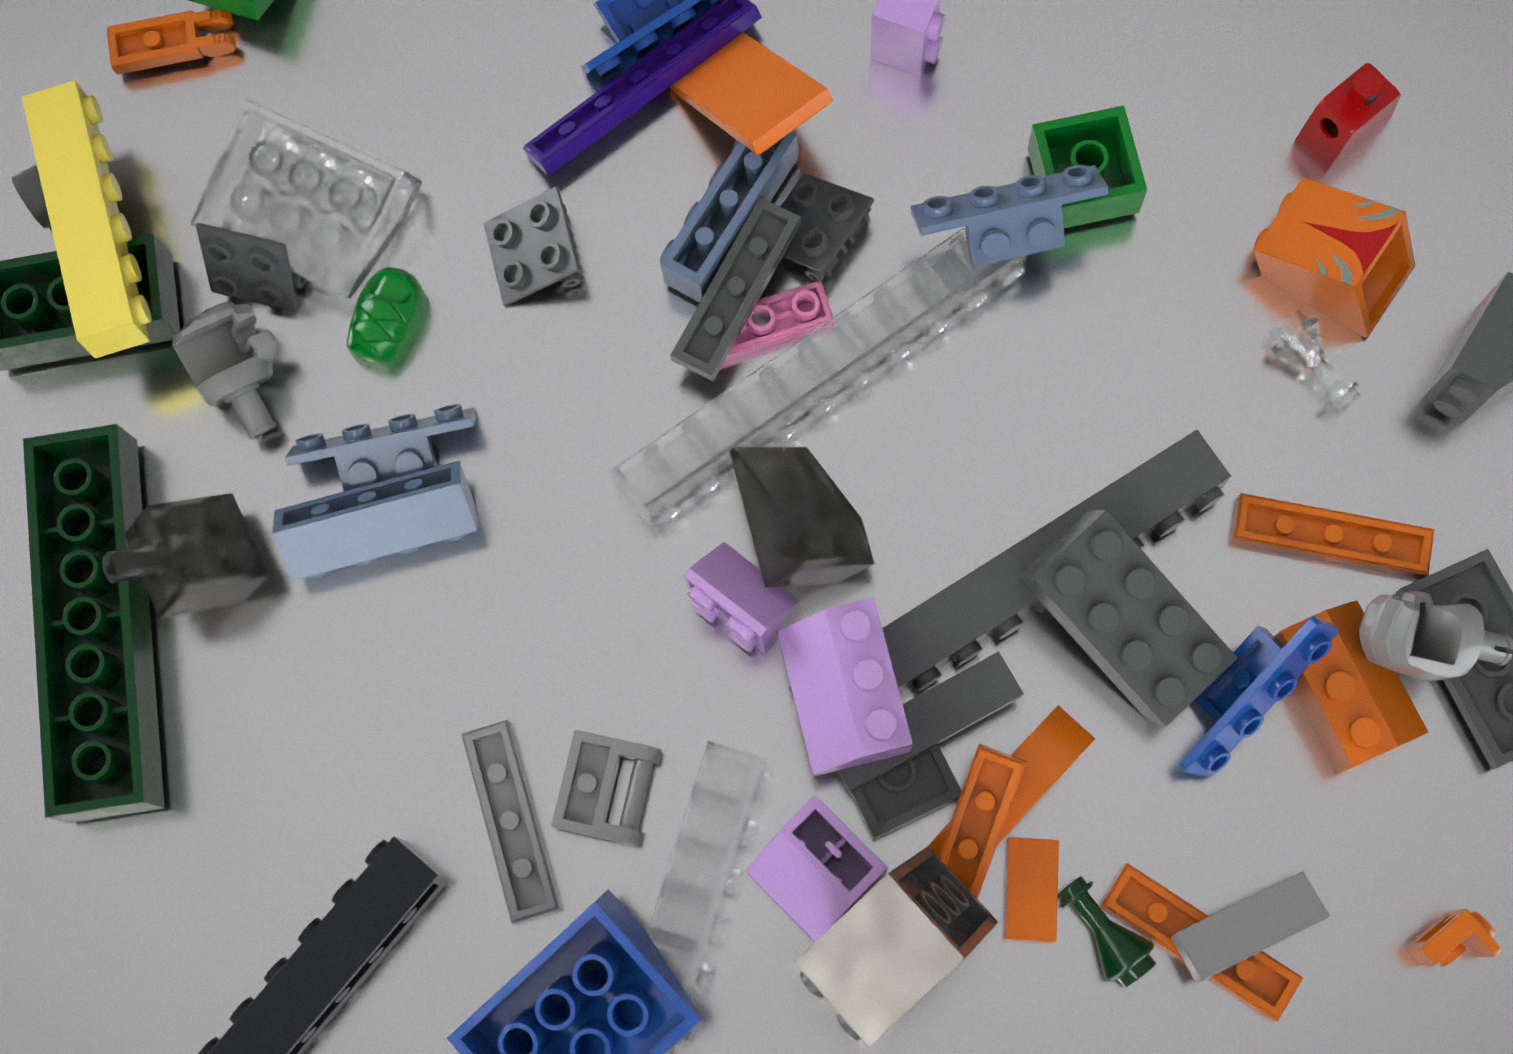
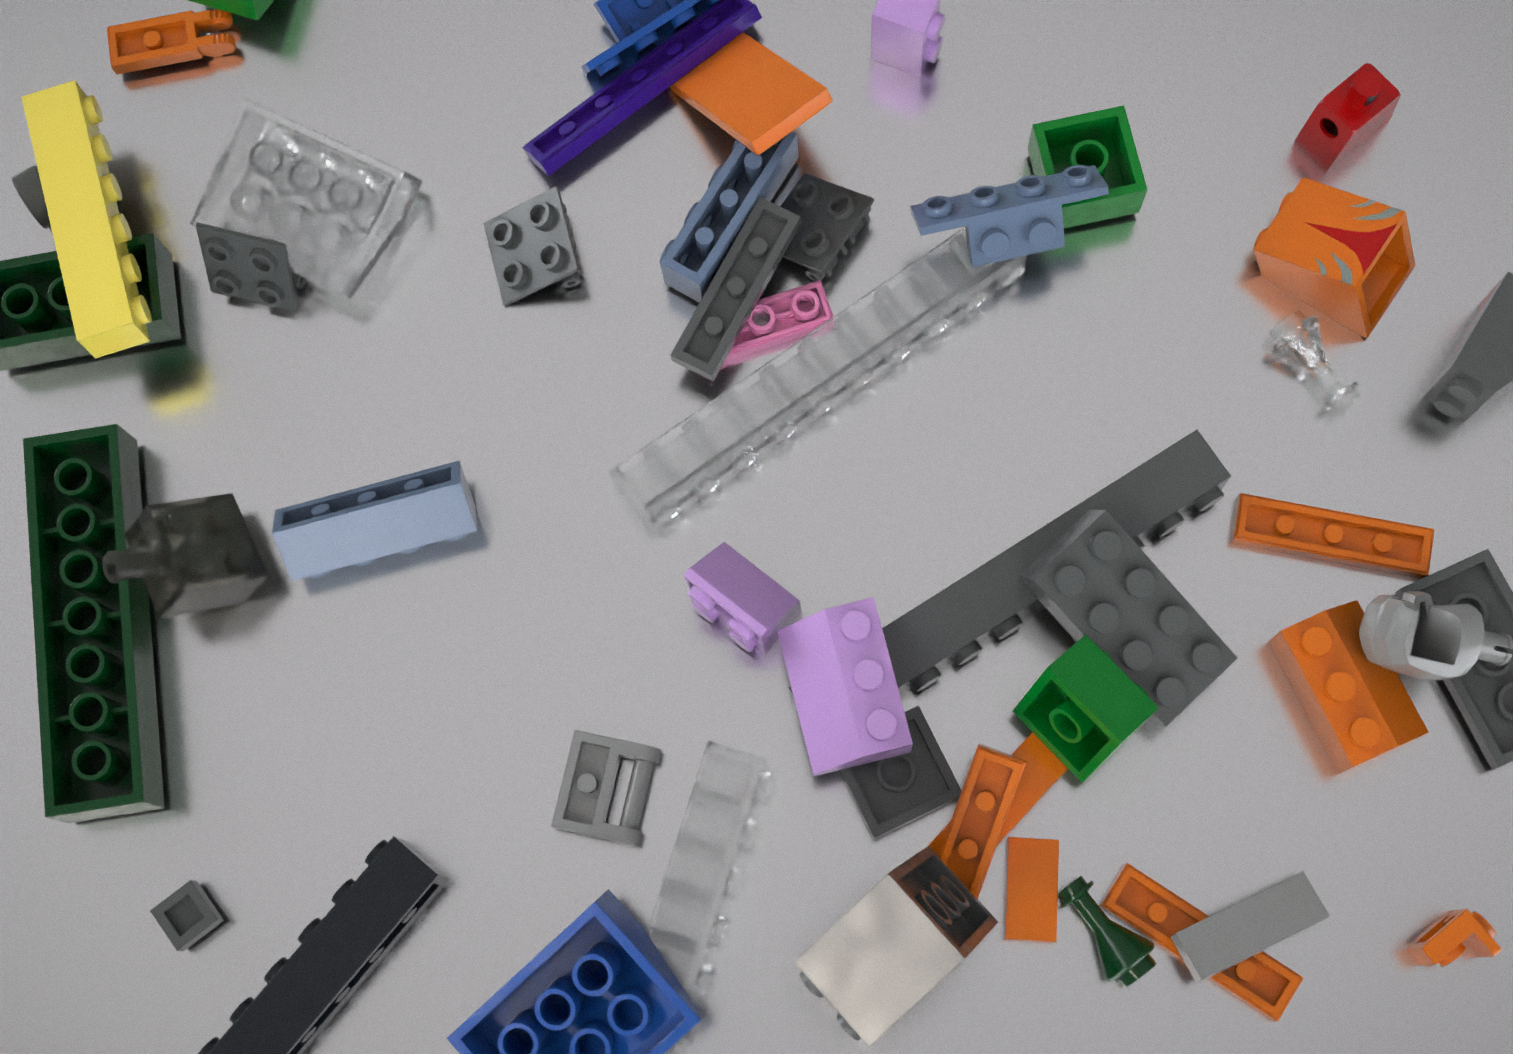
light grey piece [172,302,279,440] -> none
sand blue bracket [285,404,477,491] -> none
green piece [347,267,429,371] -> none
light grey tile [461,719,562,925] -> none
clear smoke slope [729,447,875,588] -> none
lavender slope [746,795,888,942] -> none
dark grey tile [838,651,1024,792] -> none
blue bracket [1180,616,1339,777] -> none
none -> dark grey plate [150,880,224,952]
none -> green brick [1012,634,1159,784]

